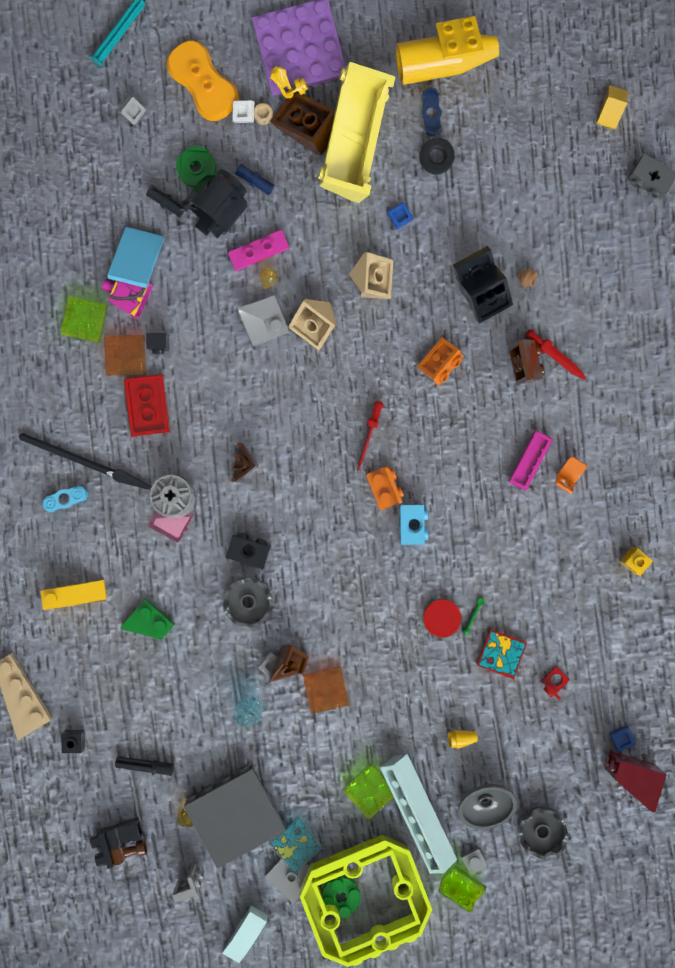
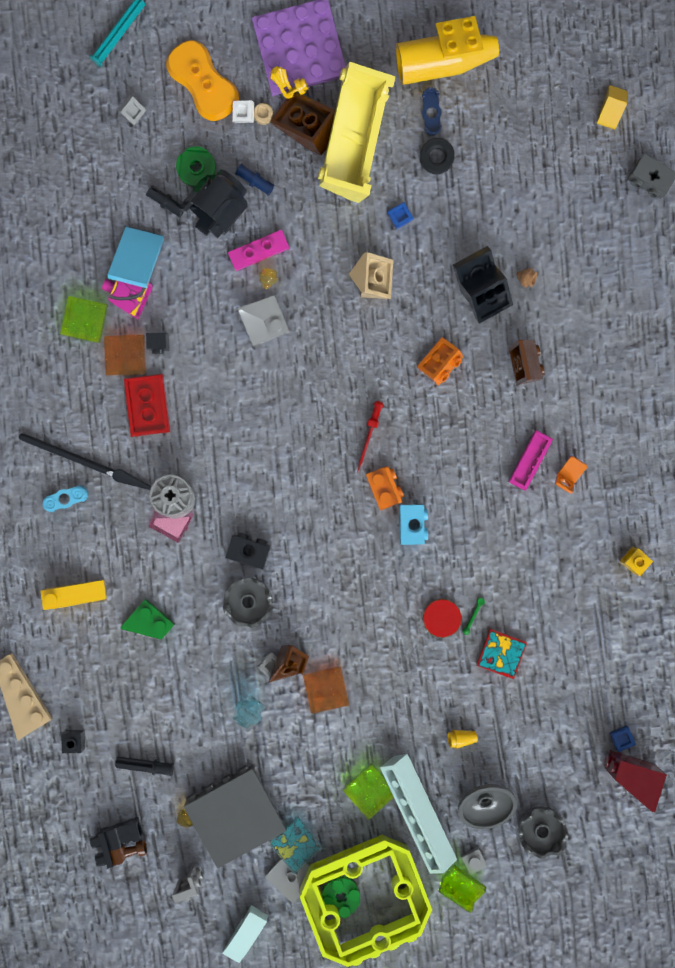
reddish brown slope [231,443,259,482] -> none
tan slope [288,299,337,351] -> none
red sword [526,329,586,380] -> none
red bracket [541,666,570,700] -> none

